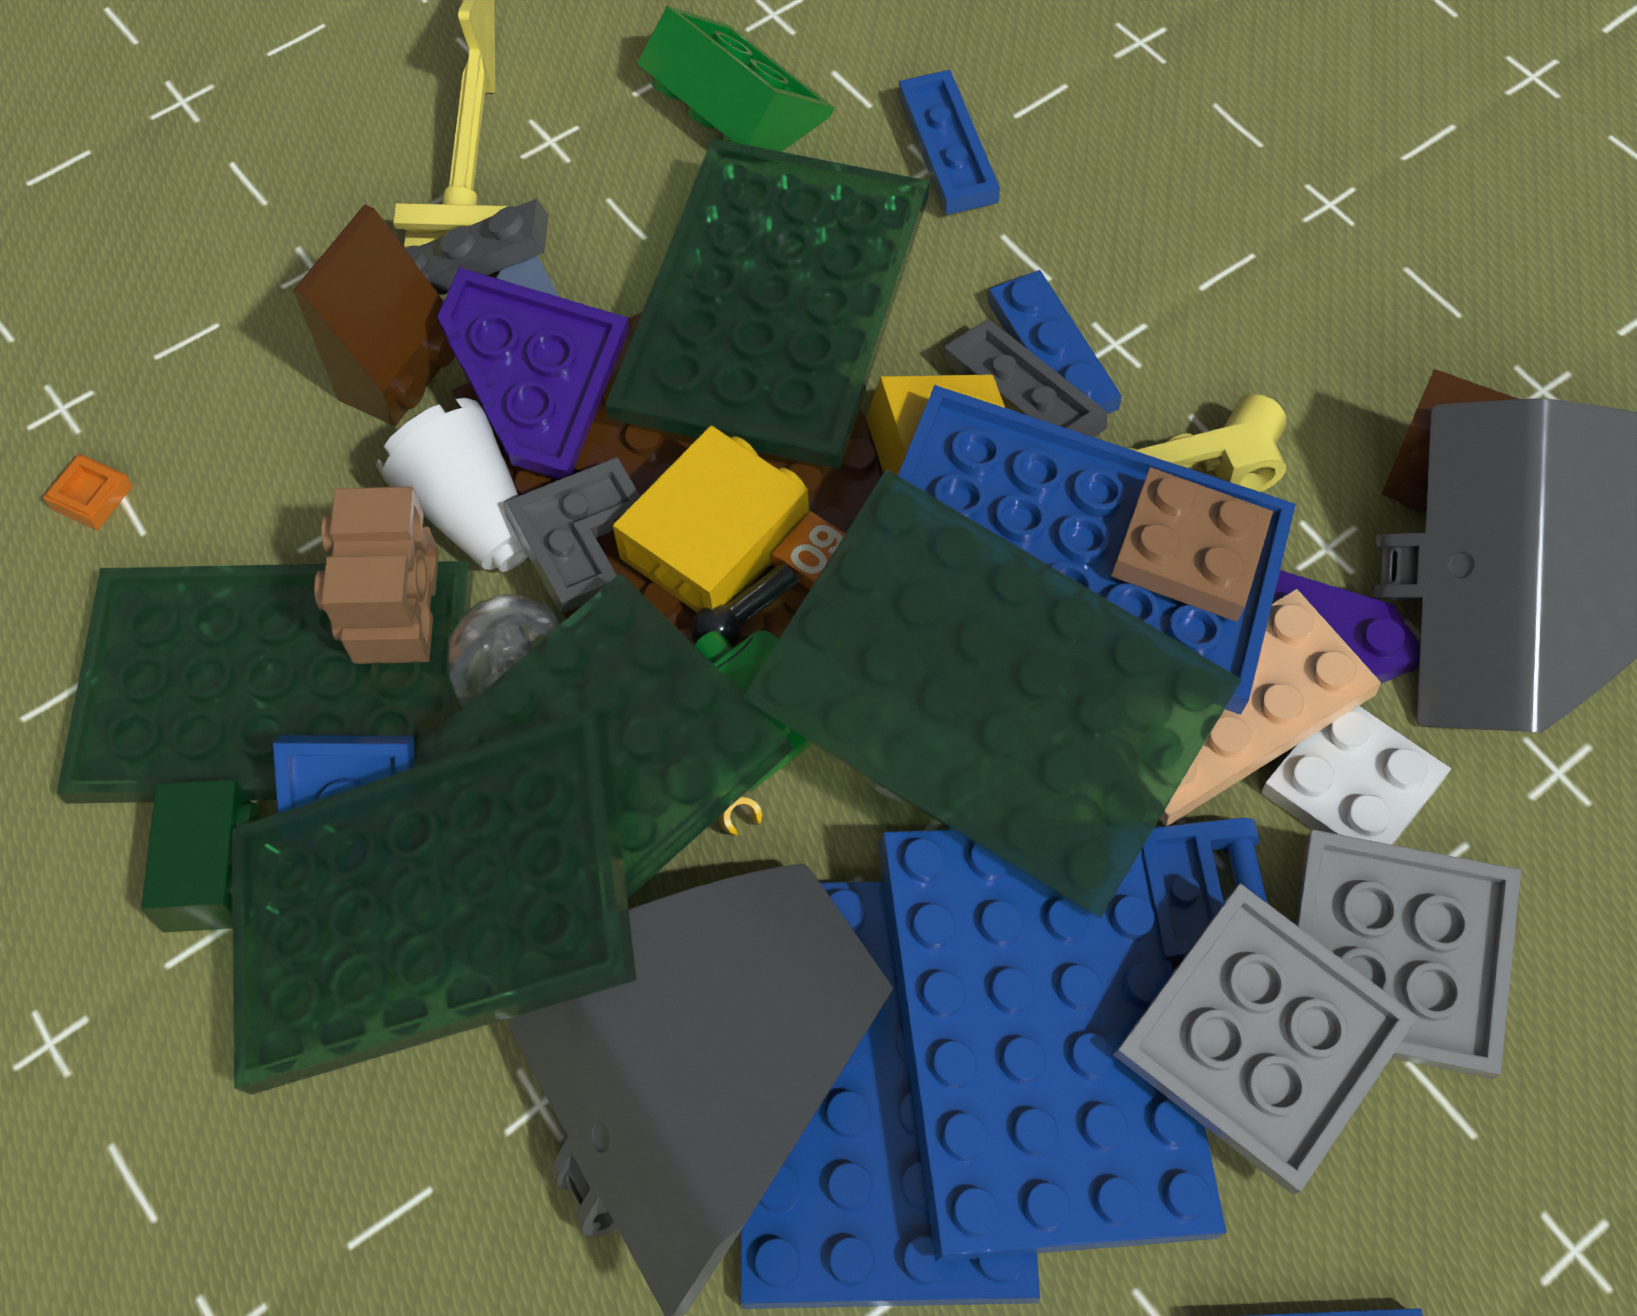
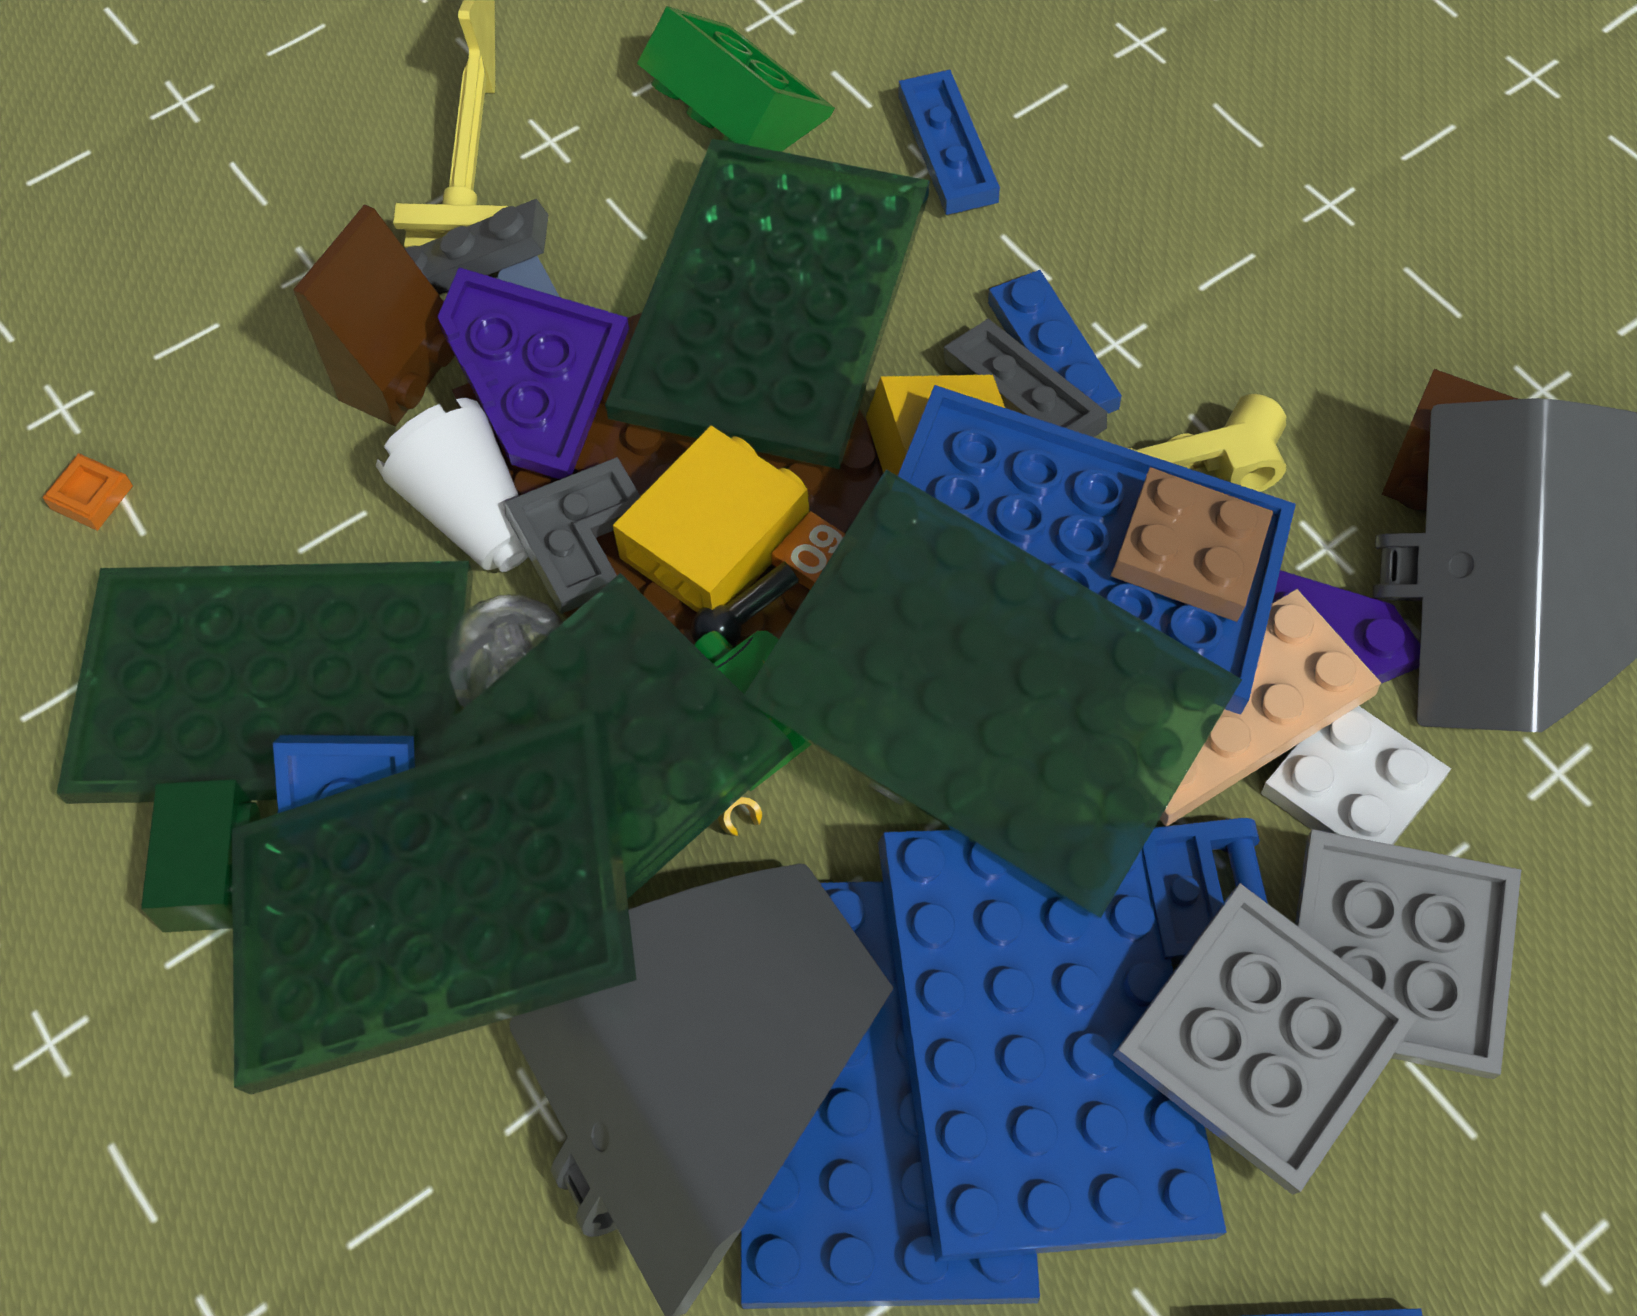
medium nougat brick [314,487,439,664] -> none

